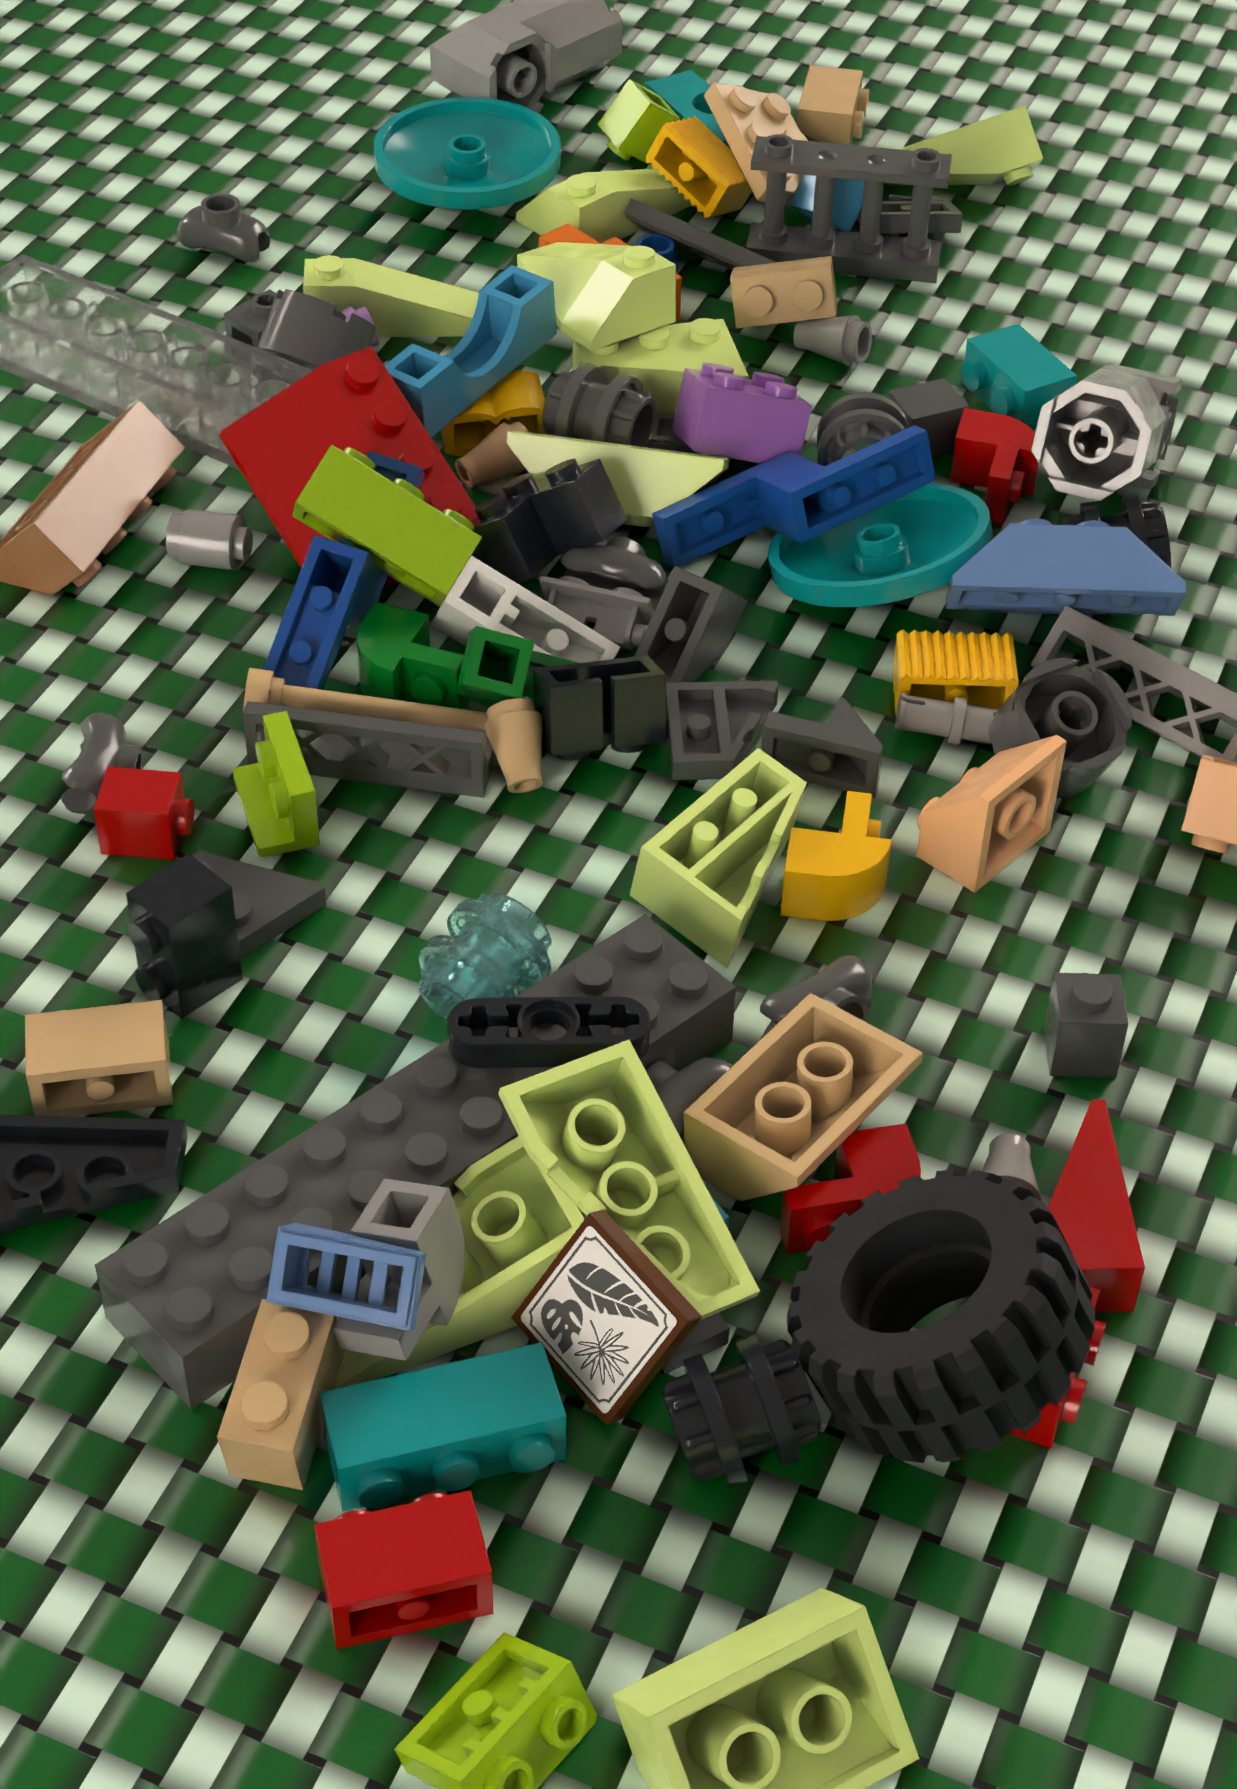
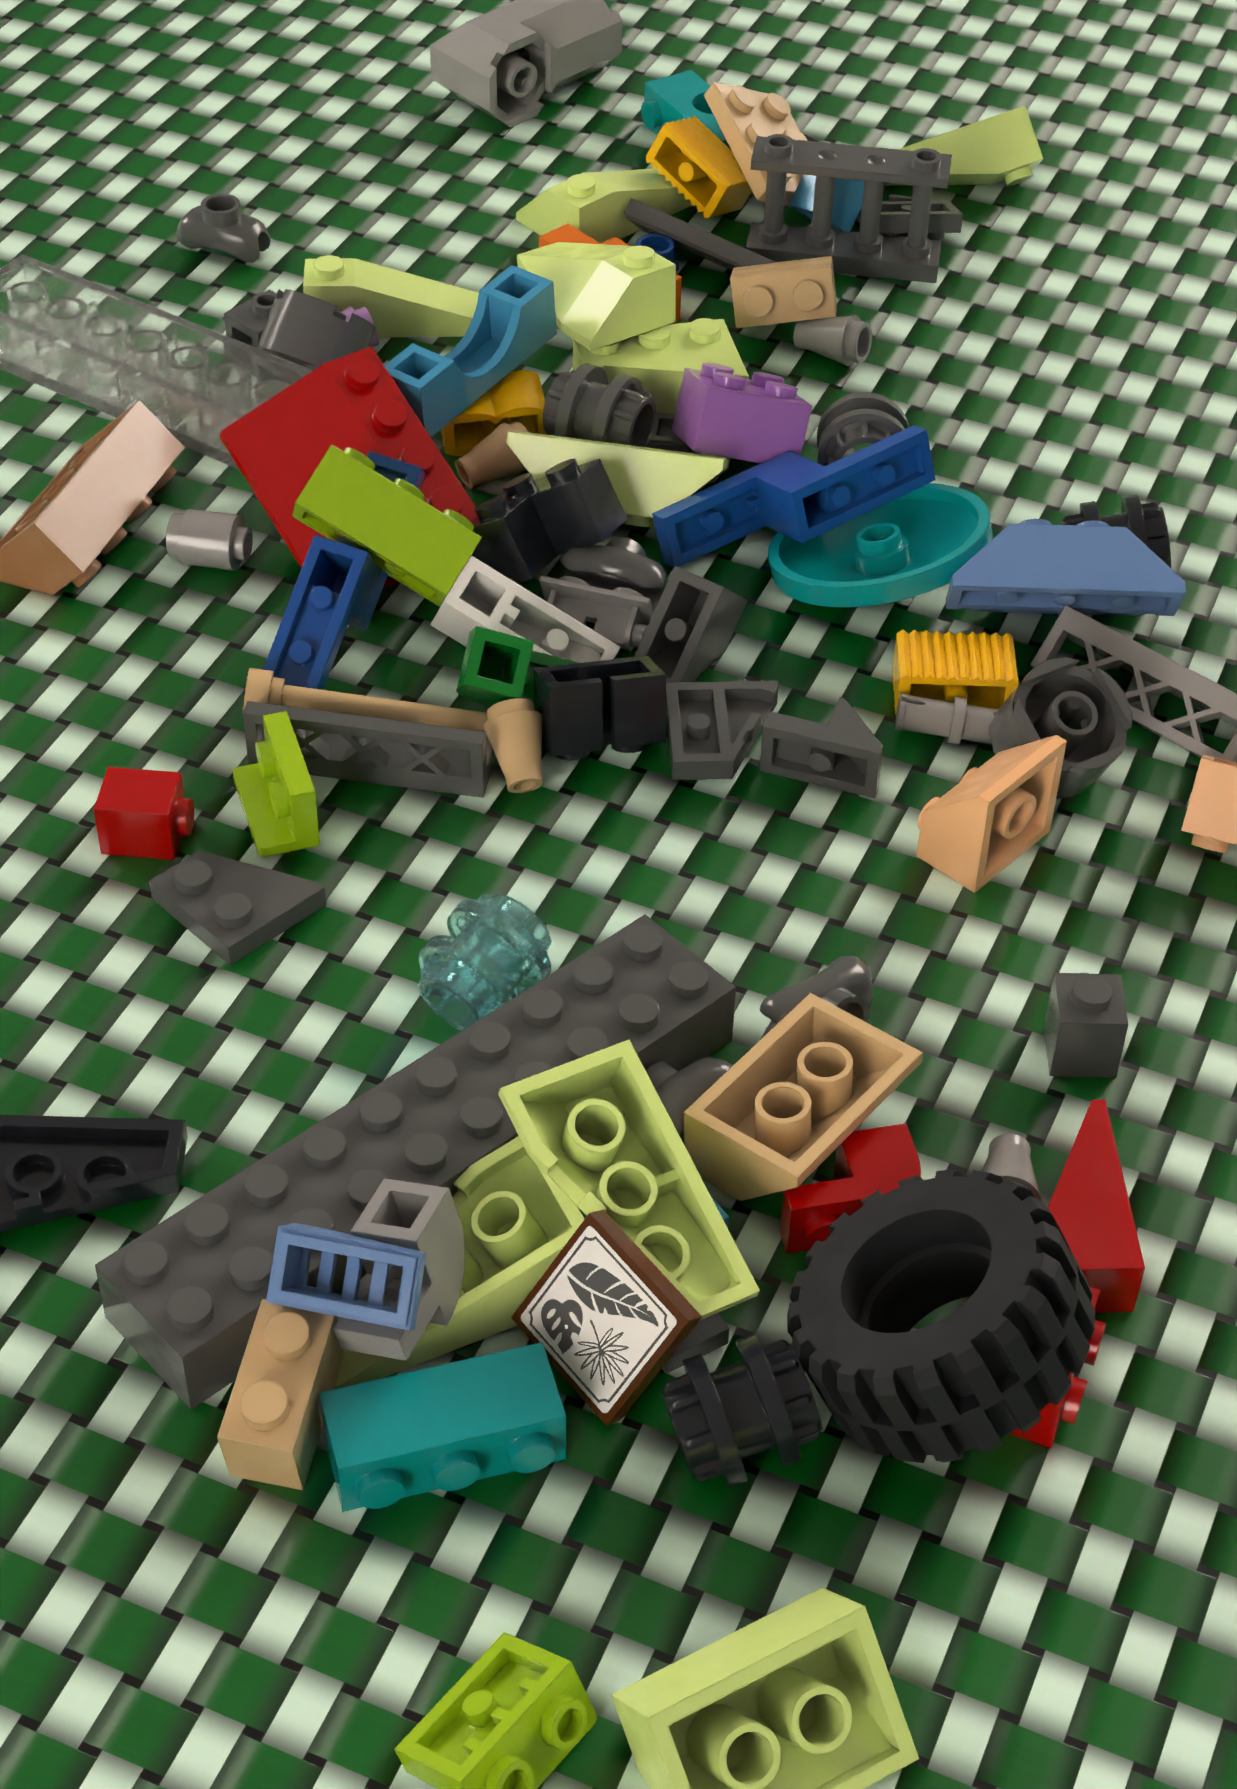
tan brick [25,1000,173,1117] -> none
dark grey piece [61,712,143,814] -> none
black piece [126,854,243,1019] -> none
red brick [314,1490,494,1649] -> none
green brick [357,602,467,709] -> none
teal dish [374,97,561,210] -> none
black beam [447,996,650,1068] -> none
lime brick [597,79,681,165] -> none
yellowish green wedge [630,748,807,968] -> none
yellow brick [780,791,892,921] -> none
tan brick [797,65,870,145] -> none
dark grey brick [888,378,970,457] -> none
red brick [950,408,1039,523] -> none
teal brick [961,324,1077,430] -> none
light grey brick [1031,363,1182,501] -> none

